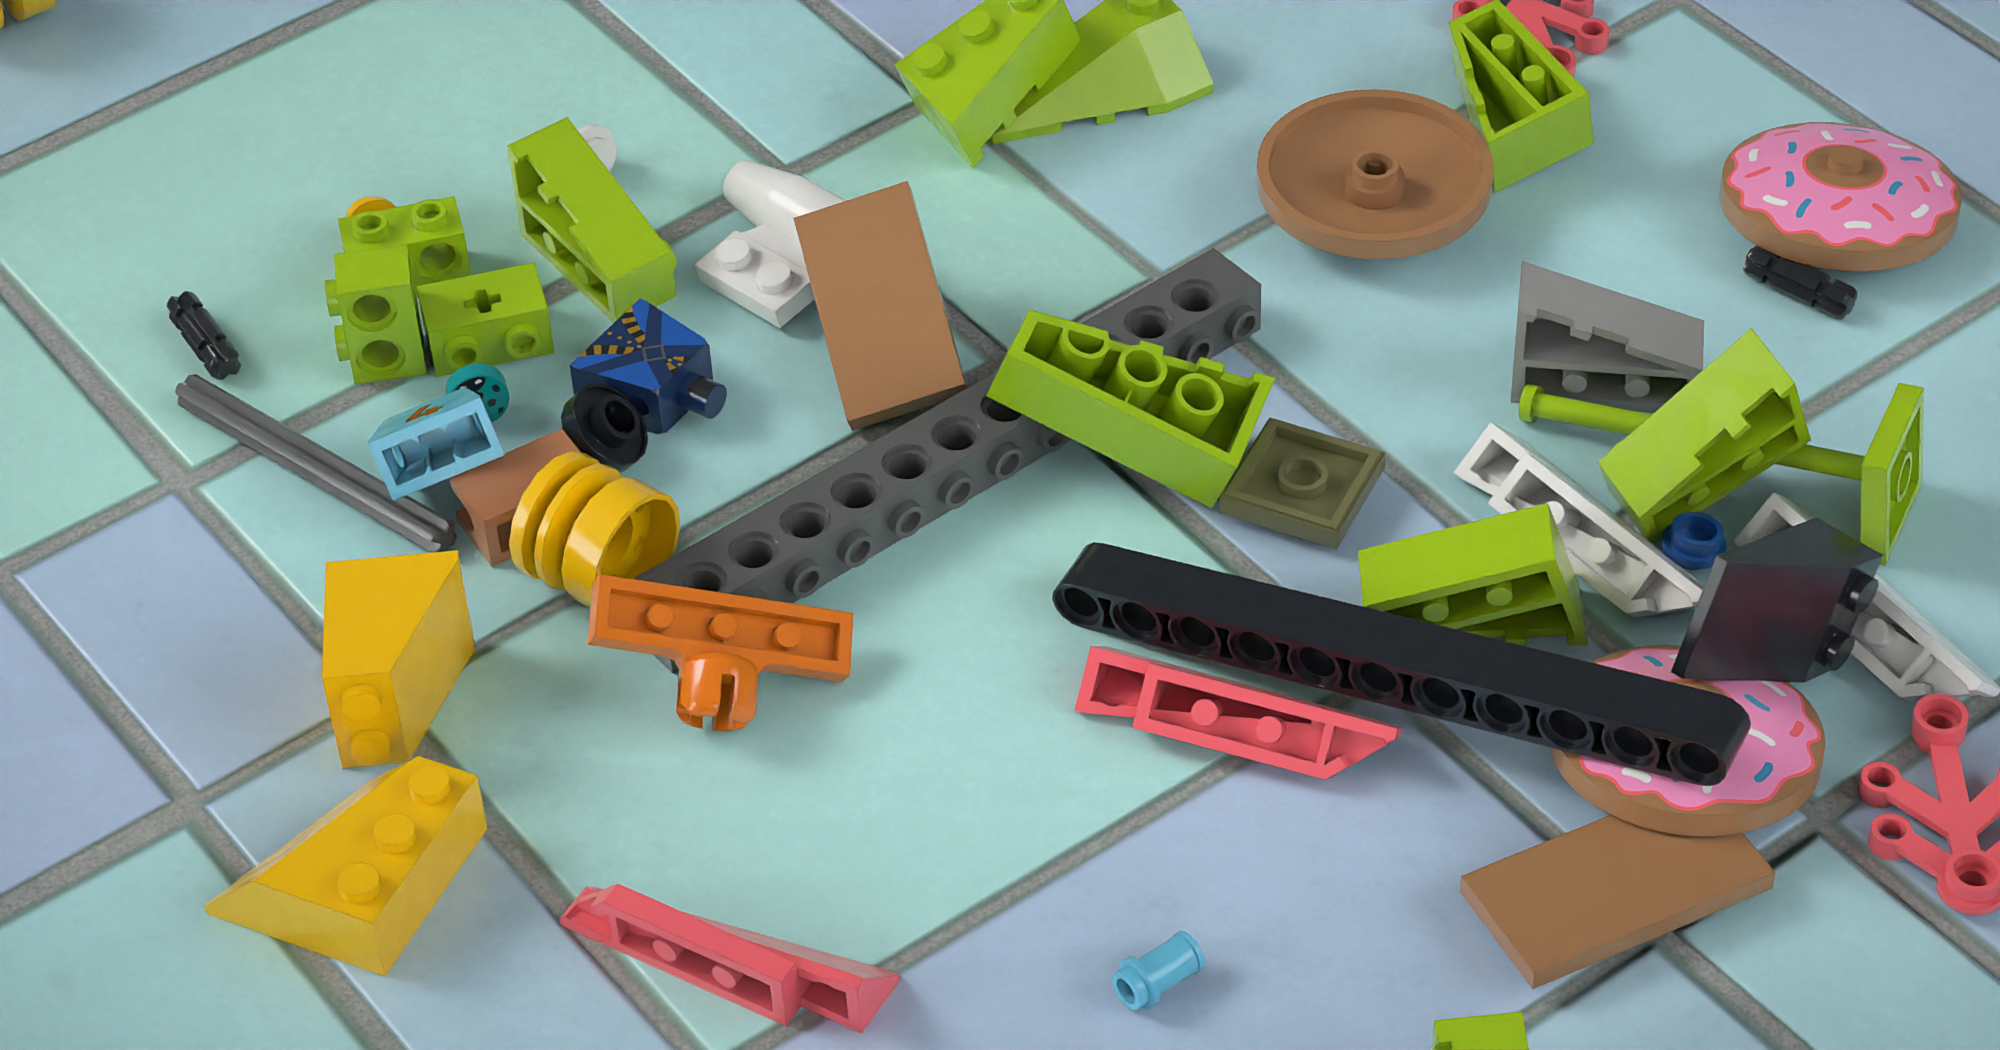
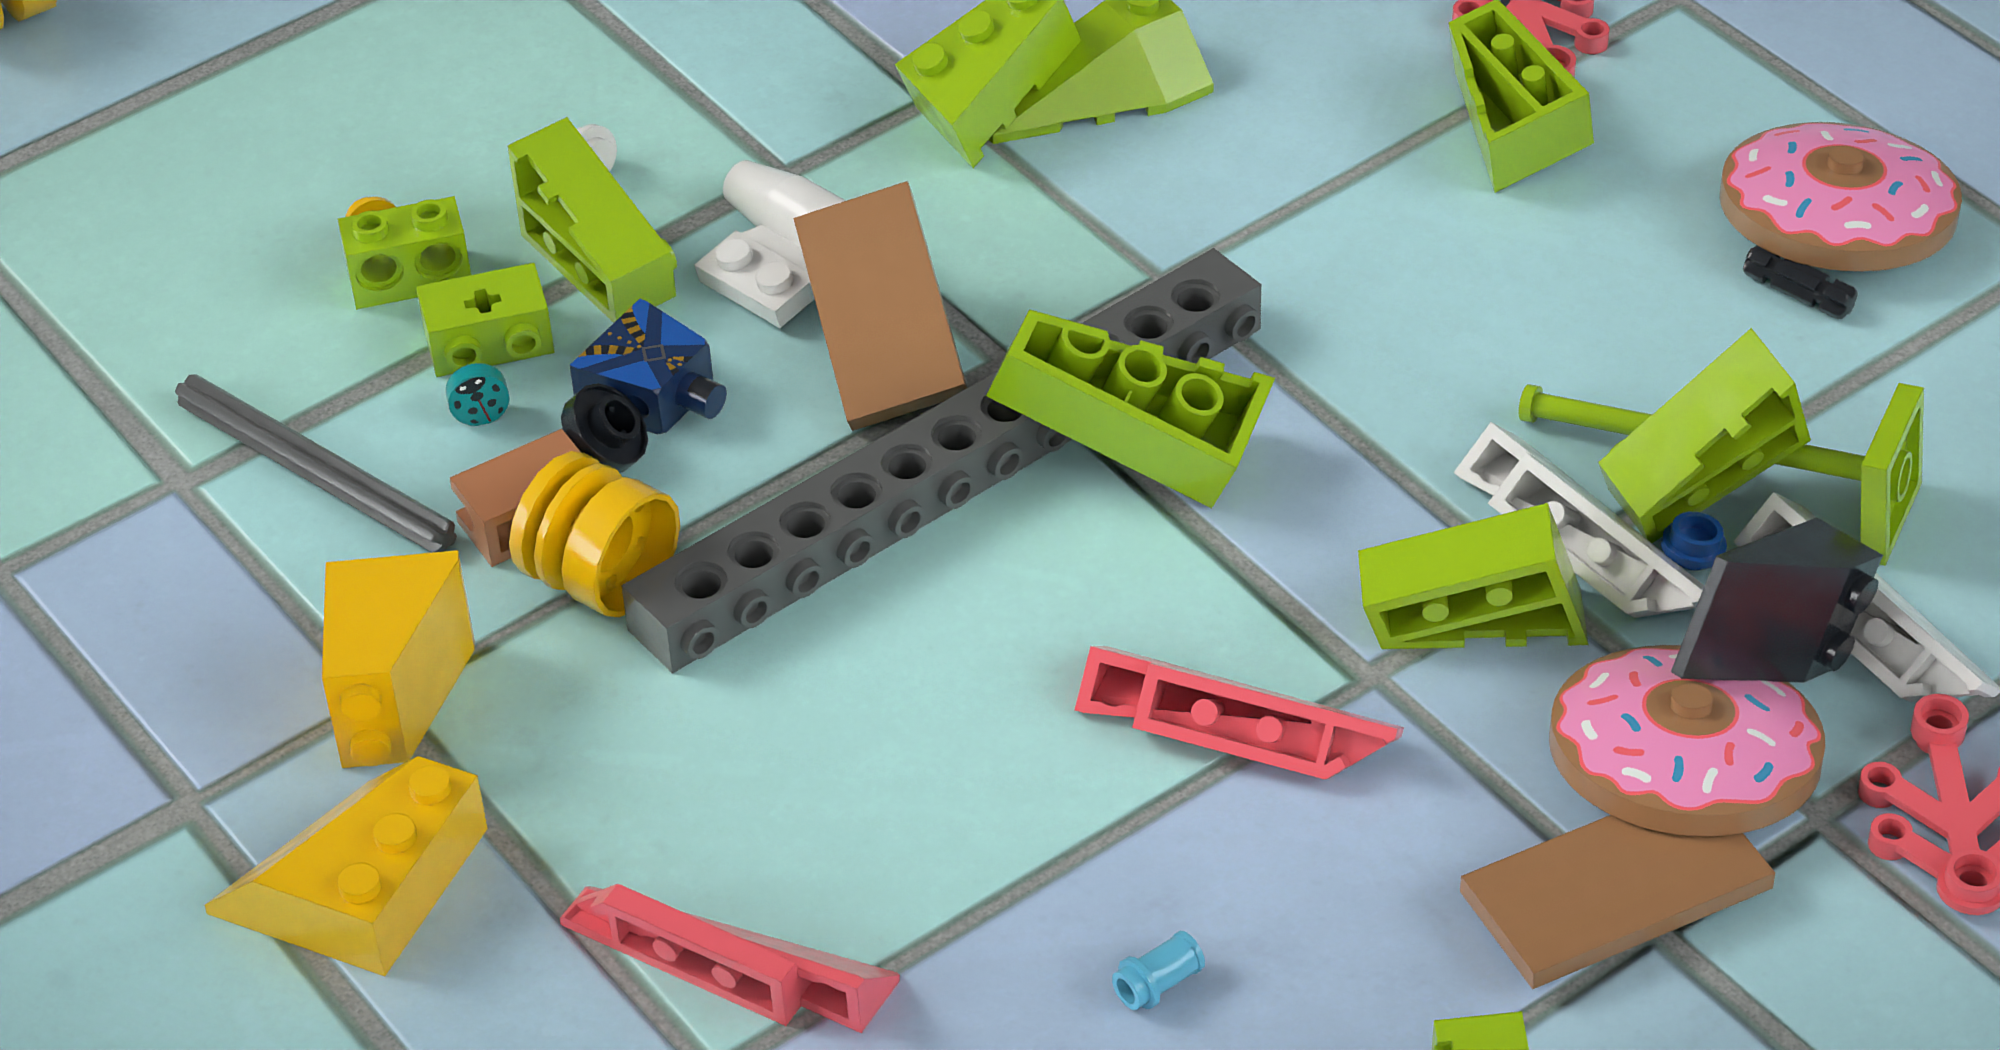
black axle [166,291,241,380] -> none
lime brick [325,245,427,384] -> none
medium azure torso [368,388,505,501] -> none
orange plate [587,574,853,731] -> none
black beam [1052,542,1751,786] -> none
olive plate [1219,417,1386,550] -> none
medium nougat dish [1257,89,1494,260] -> none
light grey wedge [1511,261,1704,413] -> none

